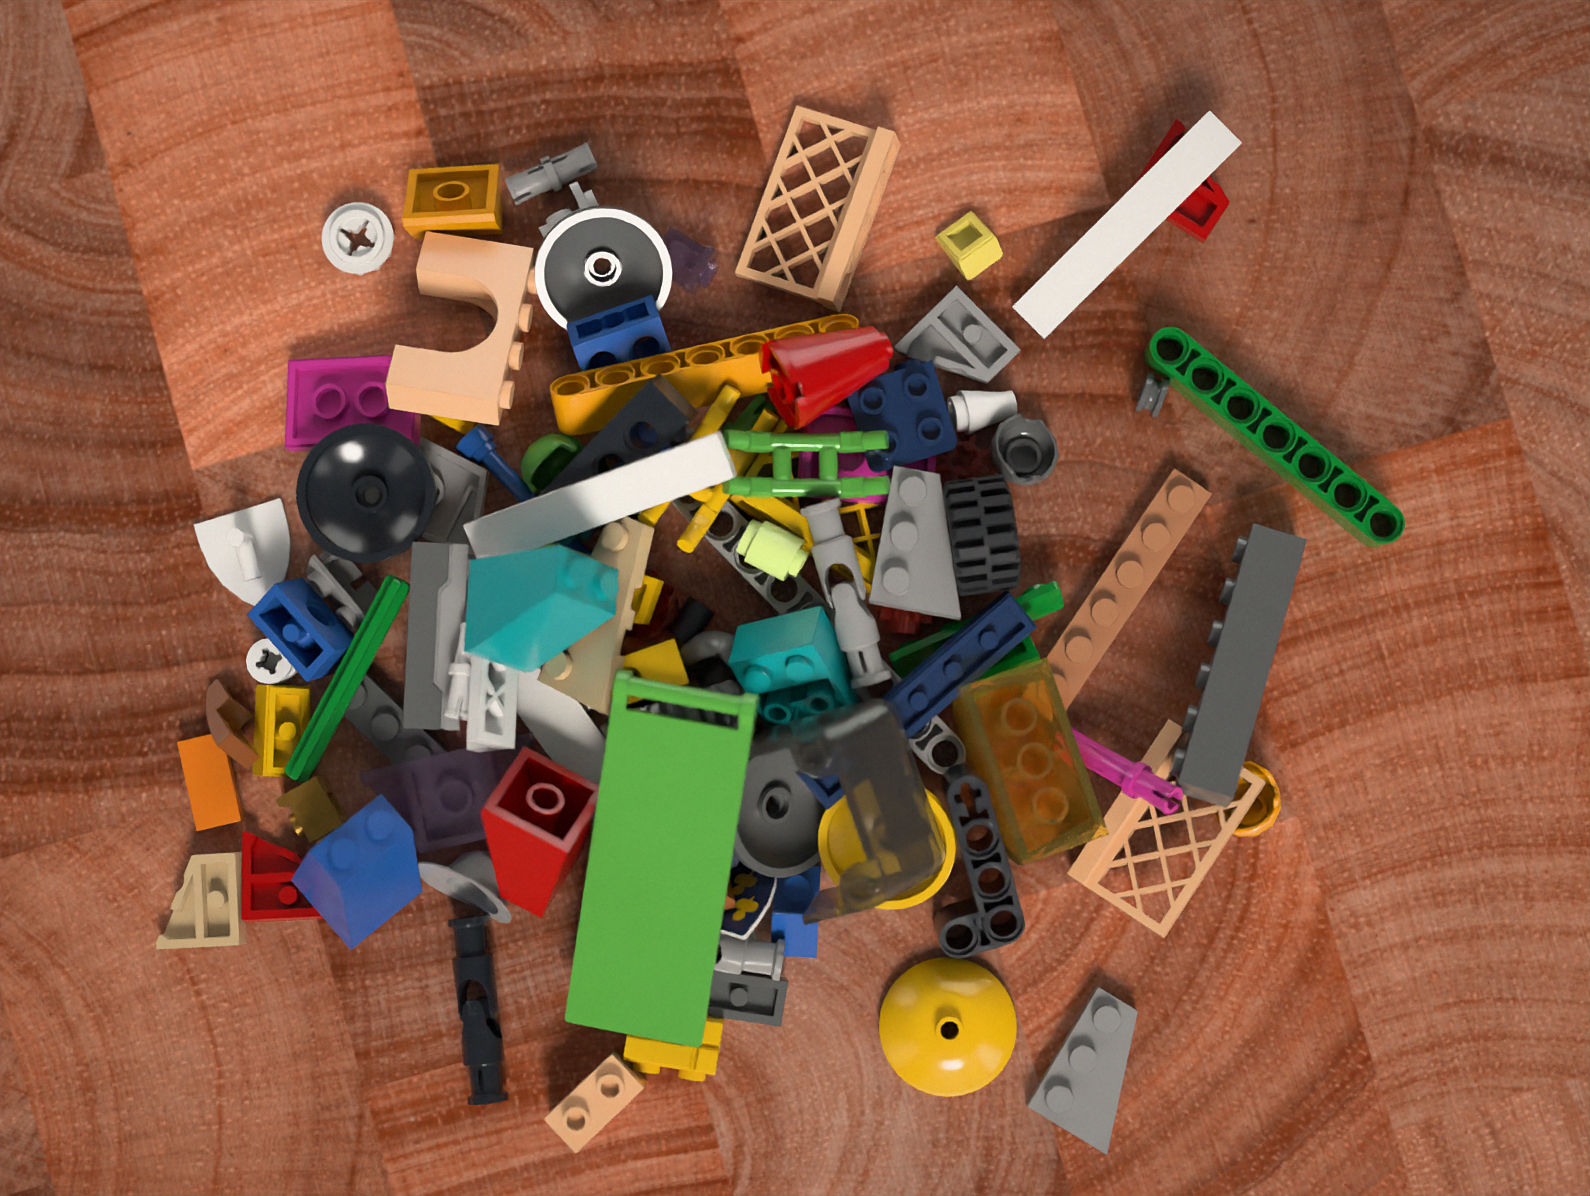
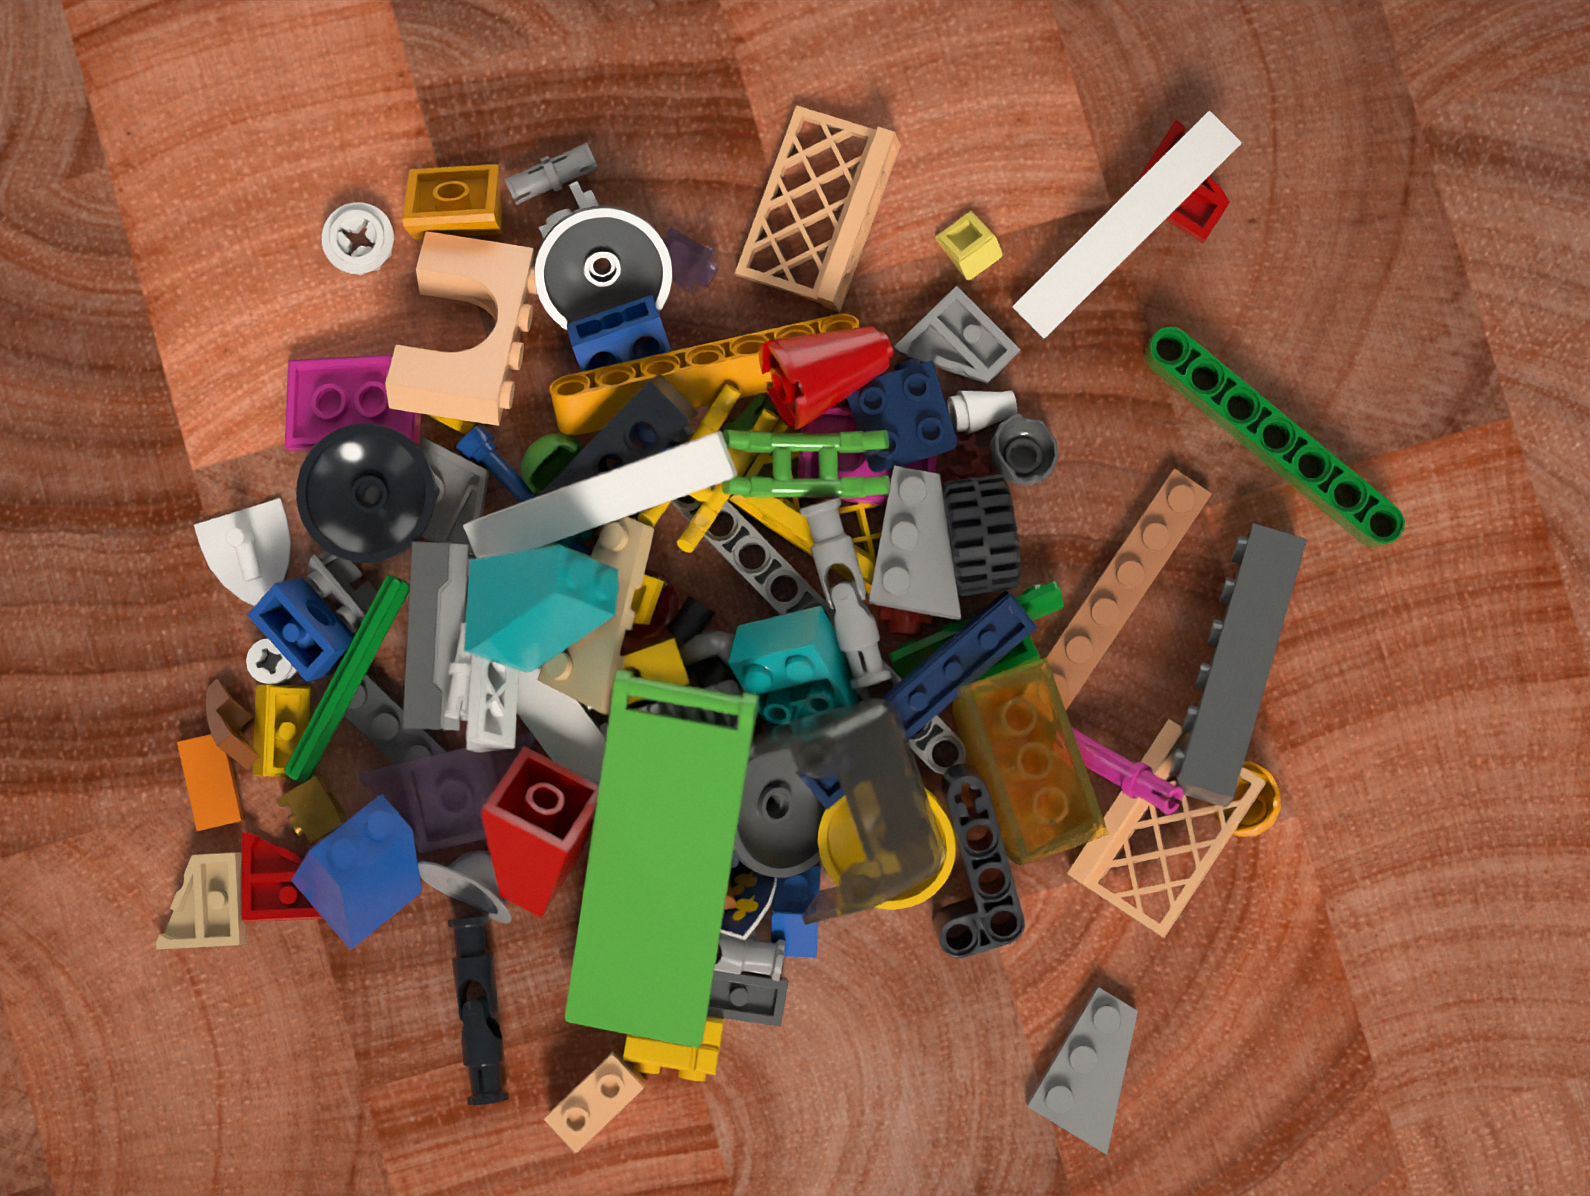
yellowish green brick [736,519,809,582] -> none
yellow dish [879,957,1017,1096] -> none
dark grey bush [1134,372,1170,418] -> none

